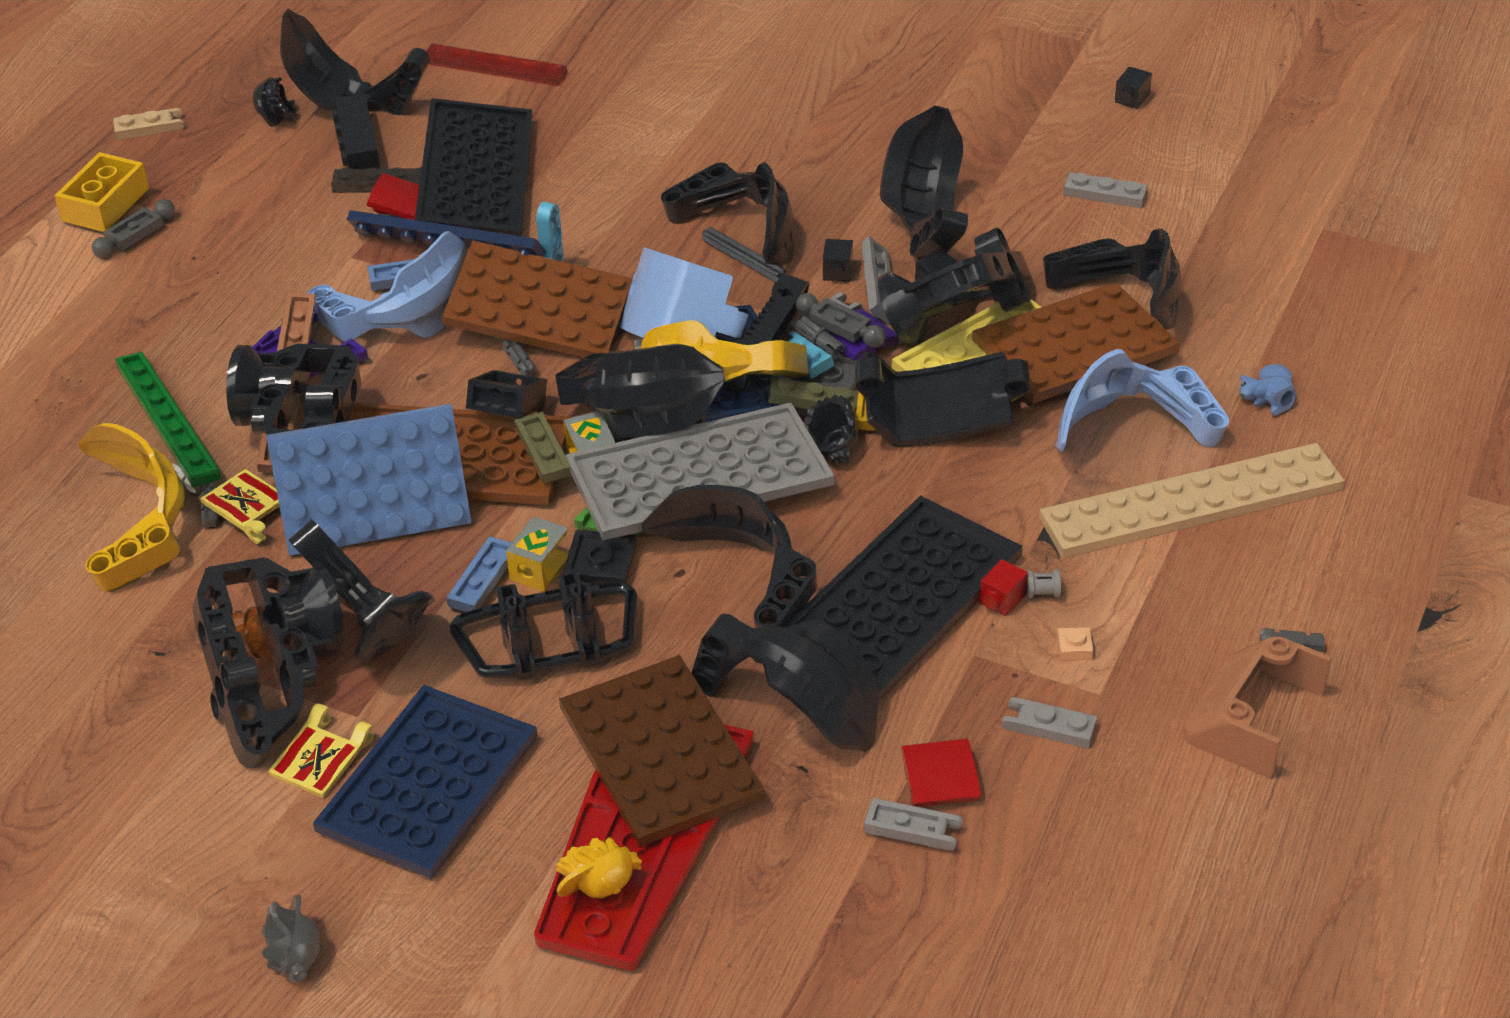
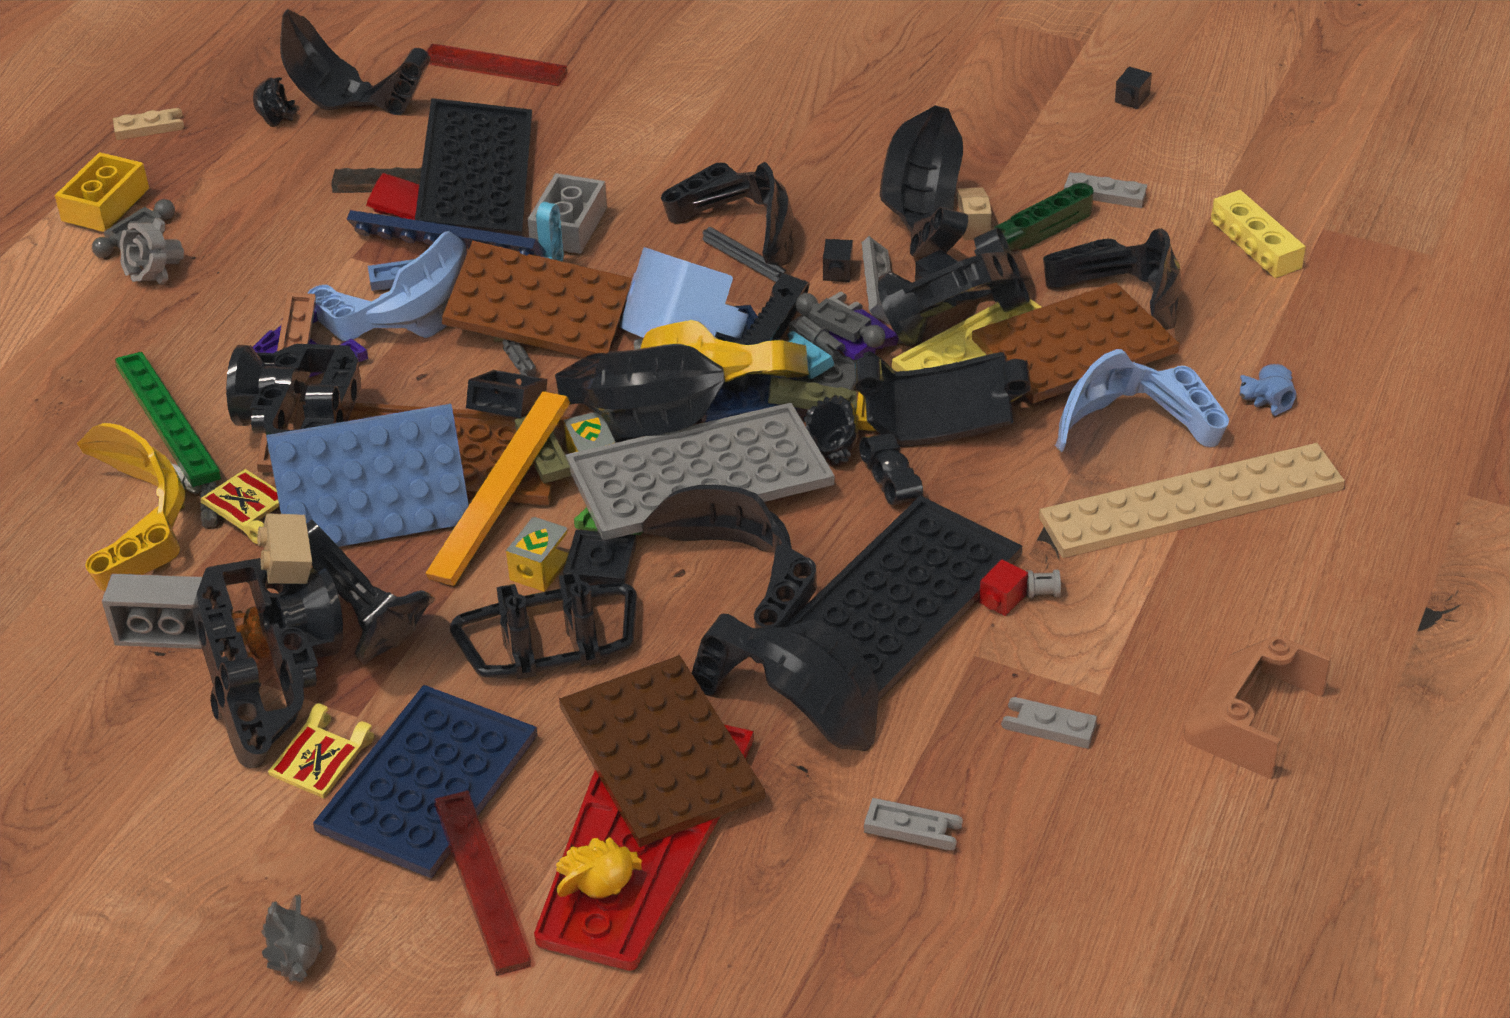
black brick [331,93,381,176] -> none
medium blue plate [446,536,512,612] -> none
red slope [901,738,981,807] -> none
light nougat plate [1057,627,1093,661] -> none
dark grey axle [1259,628,1325,652] -> none
none -> light grey brick [102,574,213,649]
none -> light grey piece [119,218,184,284]
none -> tan brick [257,514,312,584]
none -> light orange tile [425,392,570,586]
none -> clear red tile [435,790,531,976]
none -> light grey brick [528,173,607,254]
none -> black piece [859,433,923,505]
none -> tan slope [956,187,991,240]
none -> dark green piece [994,183,1094,252]
none -> light yellow brick [1211,190,1306,278]

